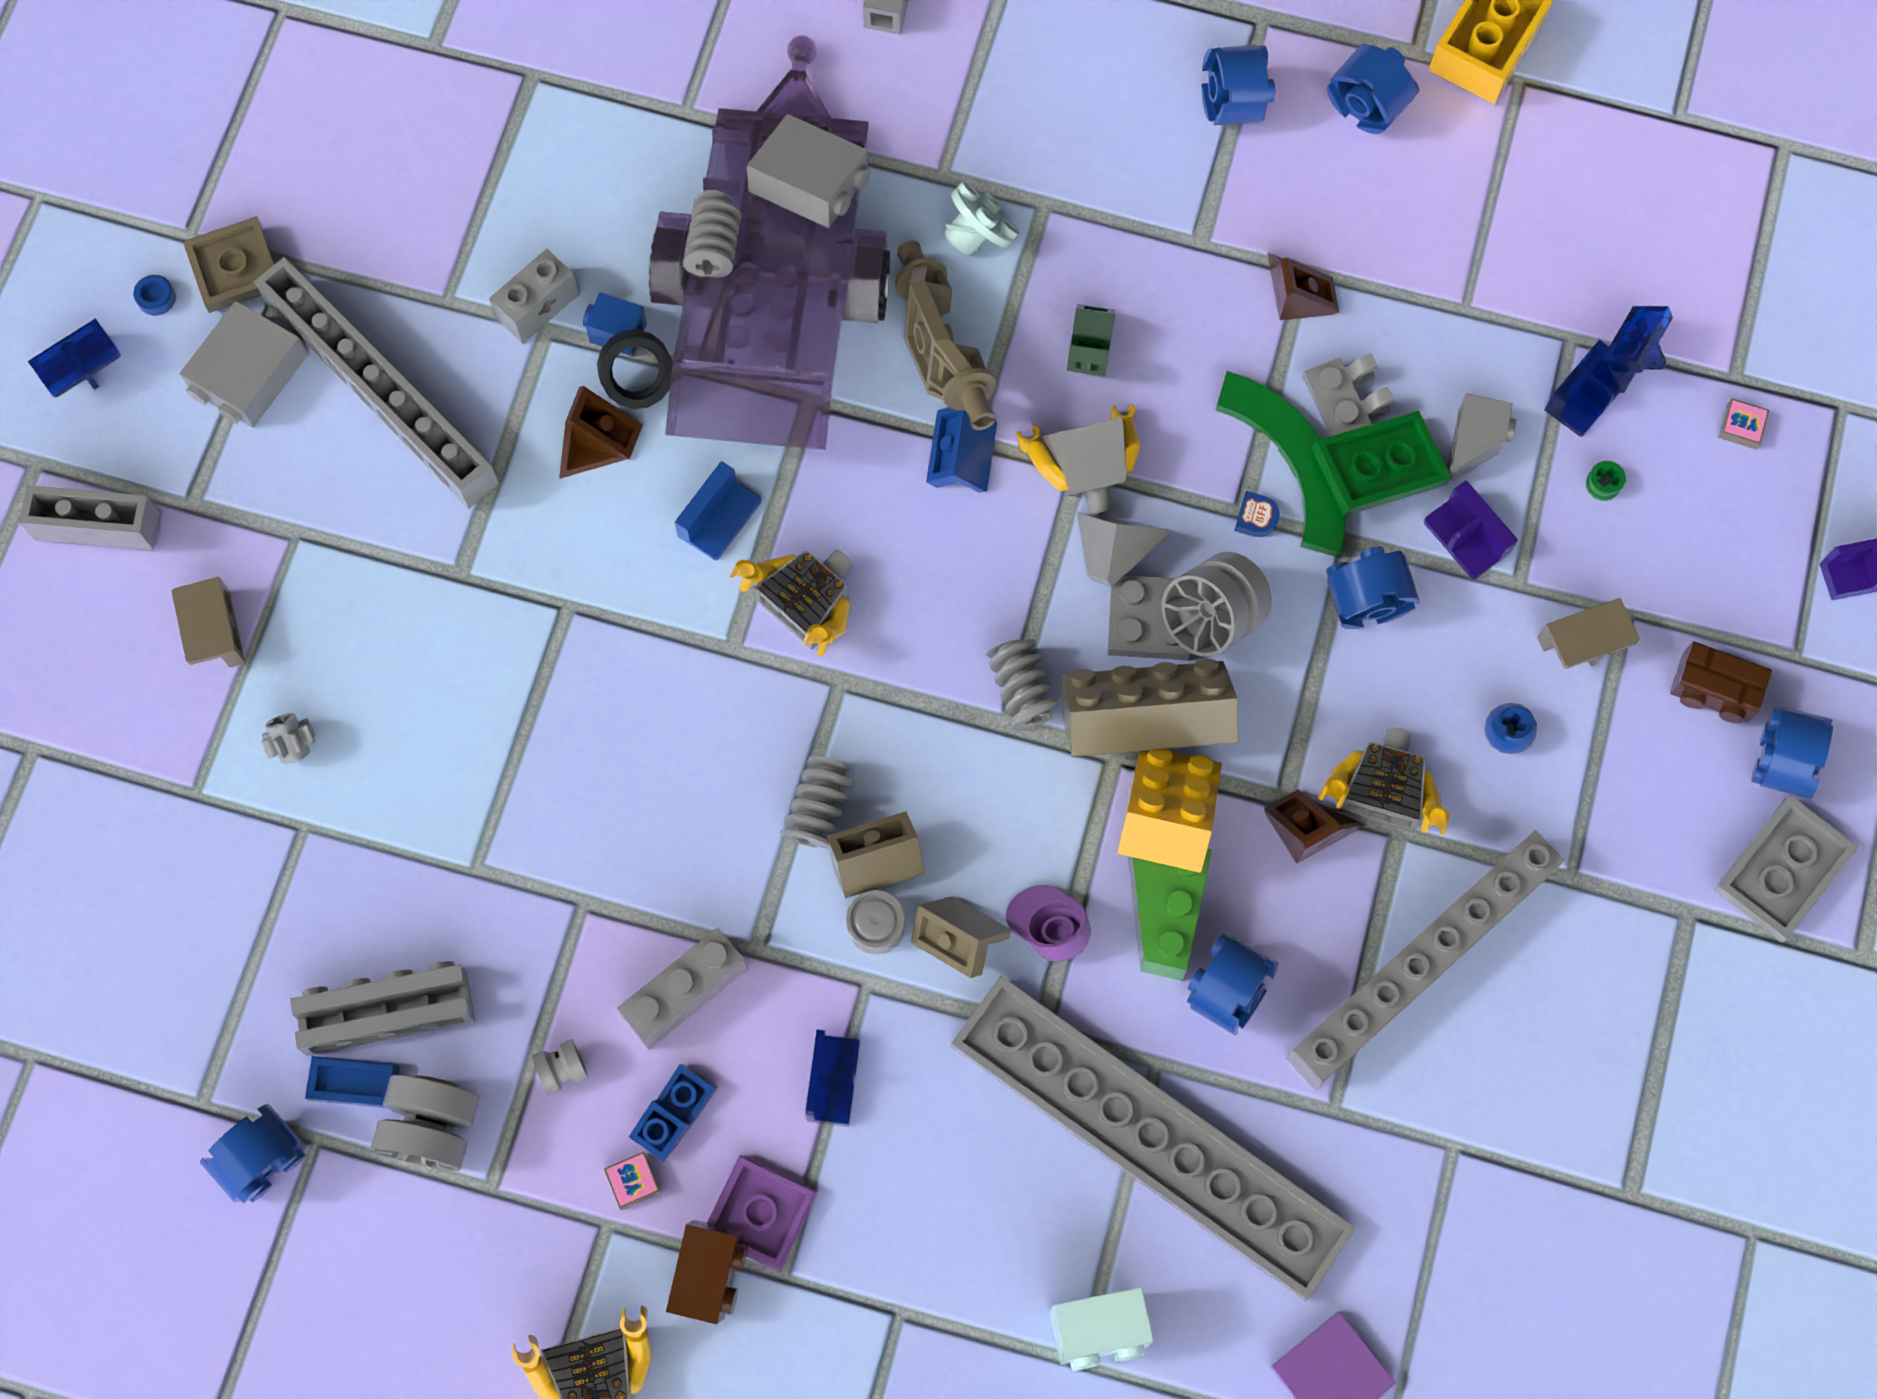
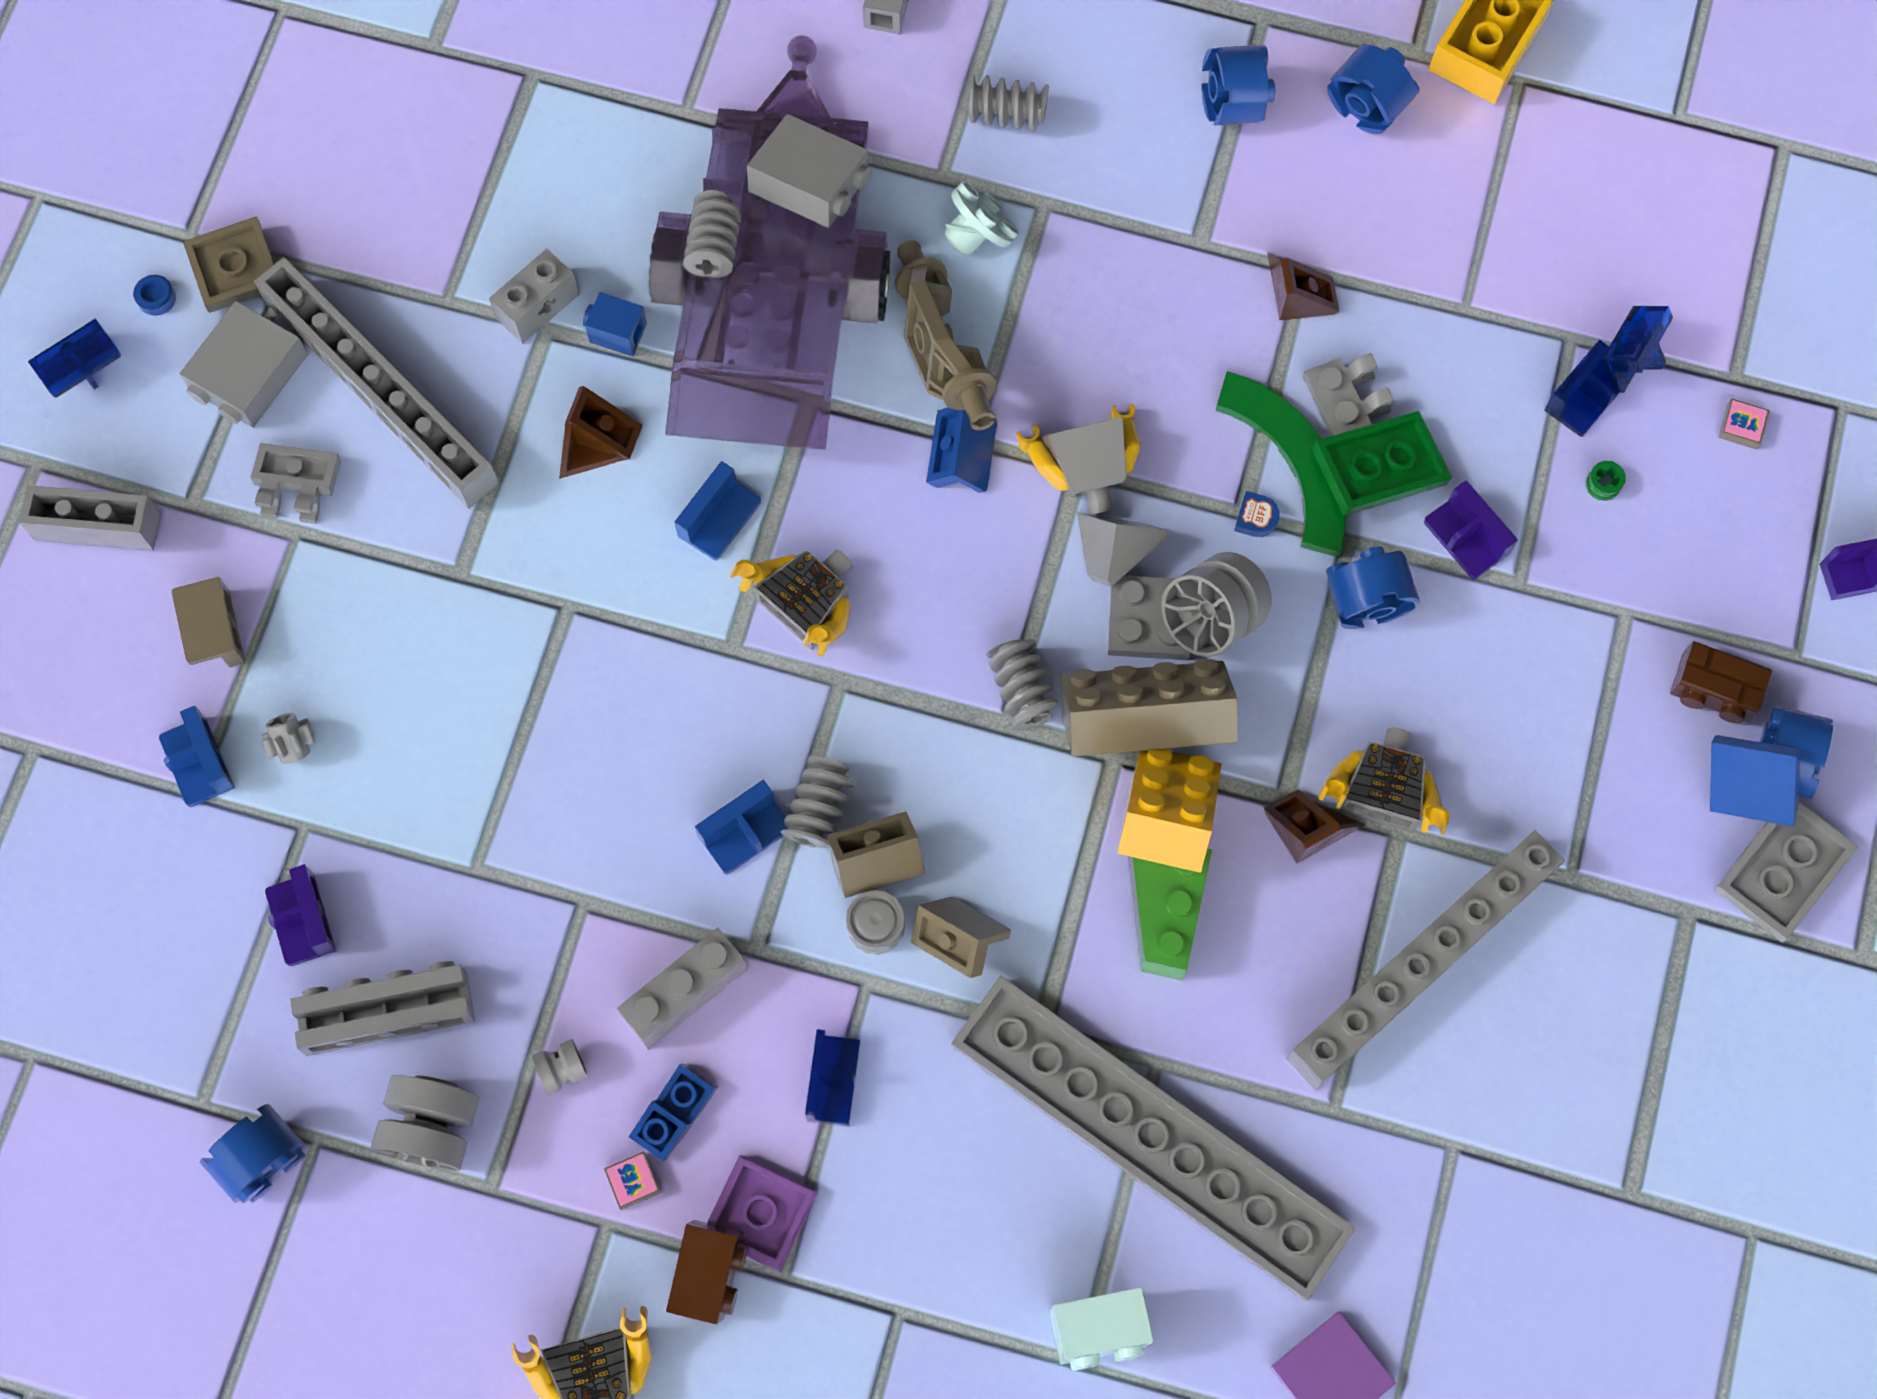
blue tile [305,1056,399,1108] -> none
black tyre [597,329,674,409] -> none
medium lavender cap [1005,885,1091,962] -> none
dark green brick [1067,304,1116,376] -> none
blue brick [1187,933,1279,1036] -> none
light grey slope [1447,393,1516,481] -> none
blue piece [1485,703,1537,754] -> none
dark tan panel [1537,598,1640,669] -> none
none -> blue panel [159,705,235,807]
none -> light grey plate [251,443,341,524]
none -> dark purple panel [265,864,336,966]
none -> blue panel [695,779,788,875]
none -> light grey piece [968,74,1049,132]
none -> blue tile [1710,735,1801,827]

